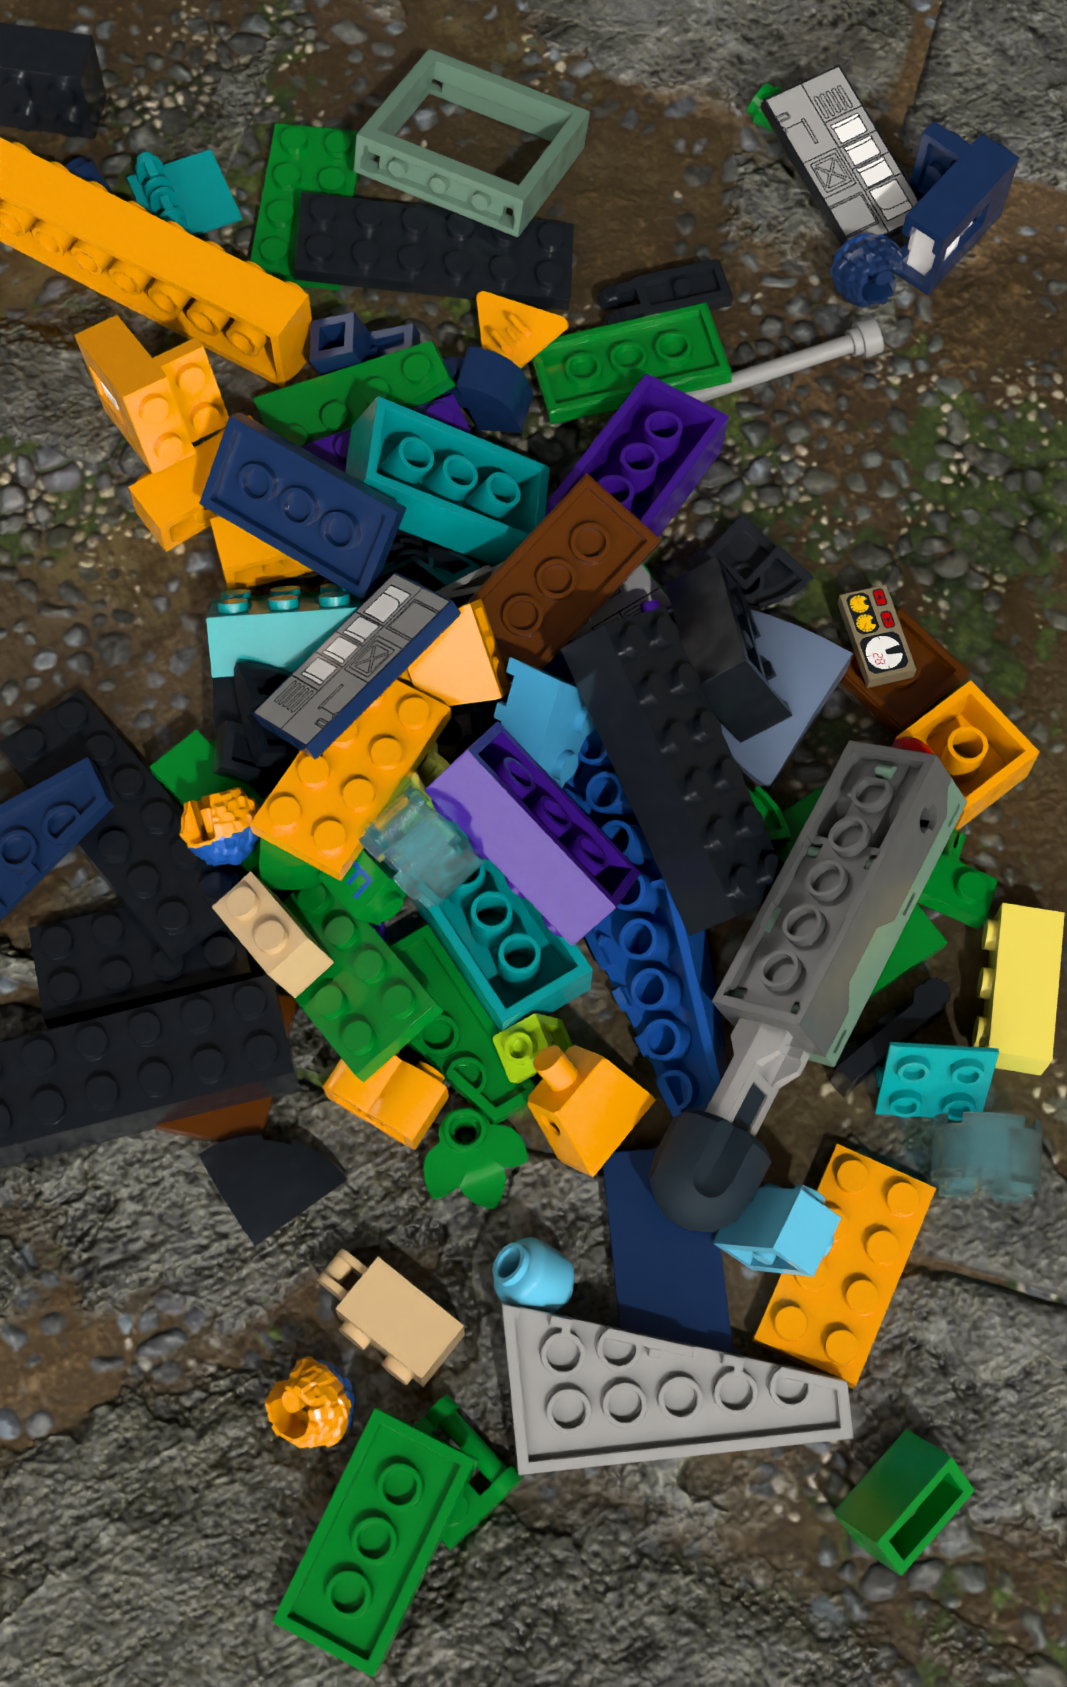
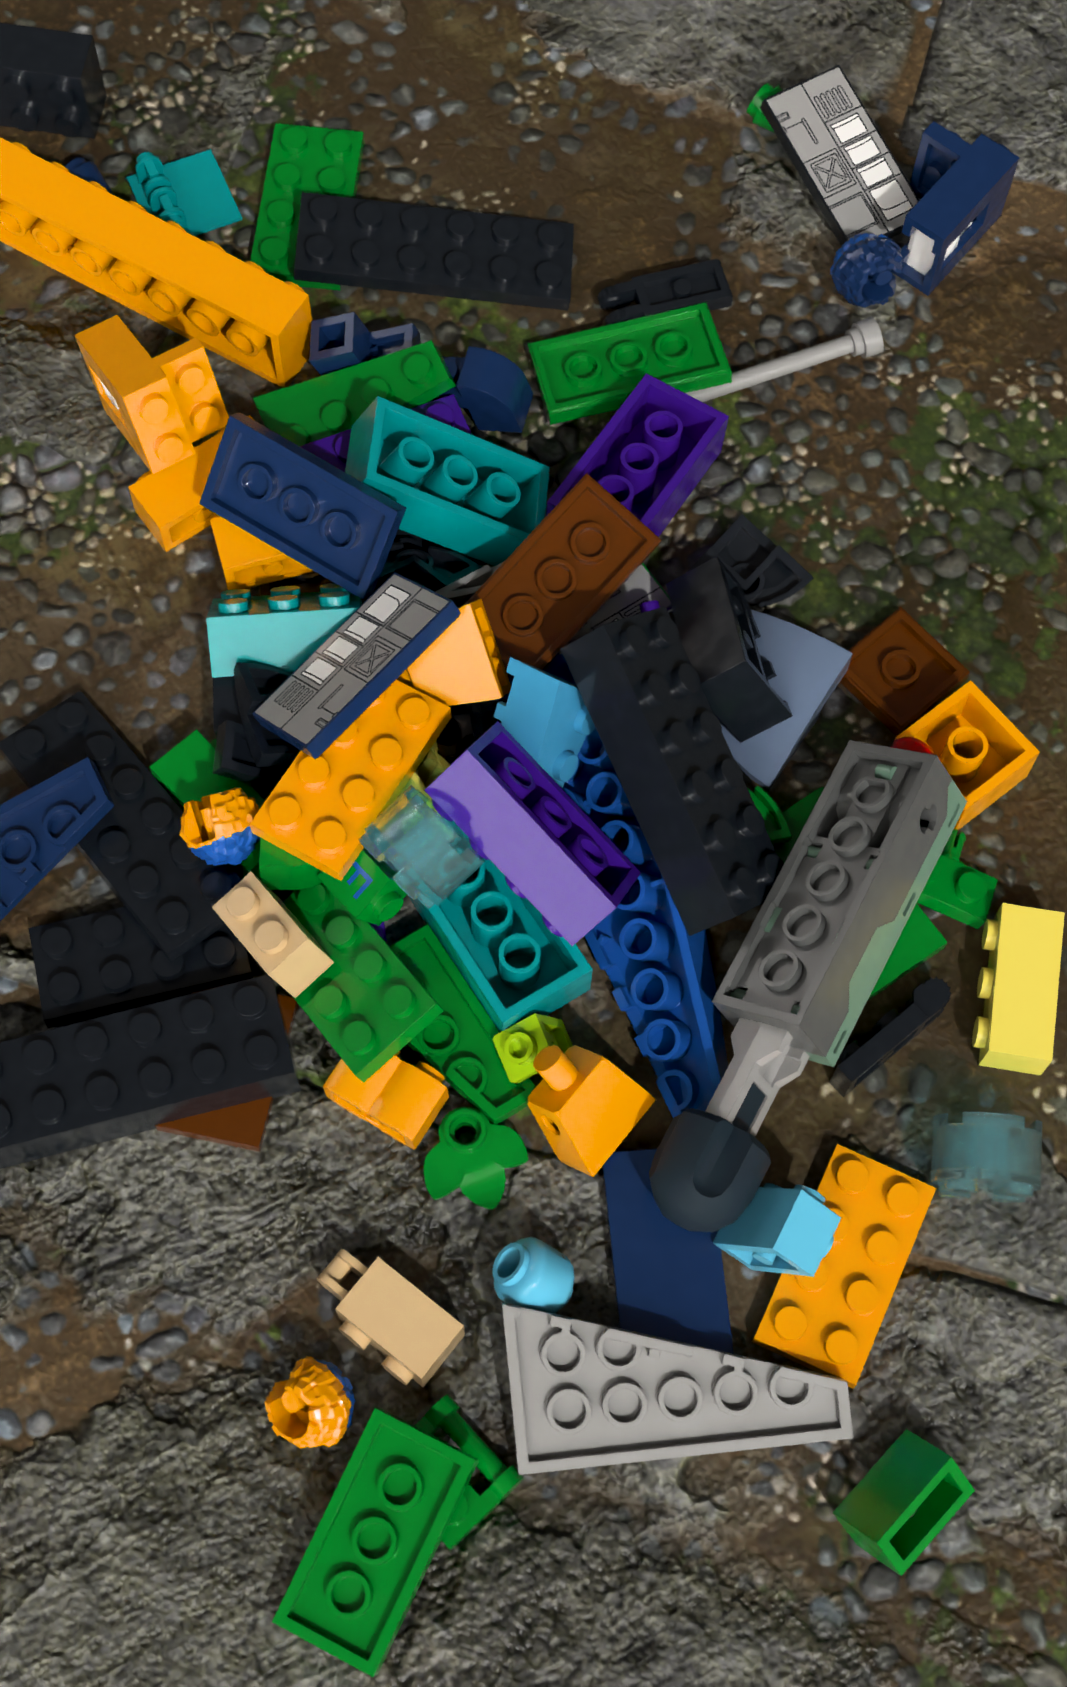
black brick [199,1134,349,1246] -> none
sand green window [354,49,590,237] -> none
light orange piece [476,291,569,369] -> none
tile [837,585,917,688] -> none
teal hinge [875,1042,999,1121] -> none

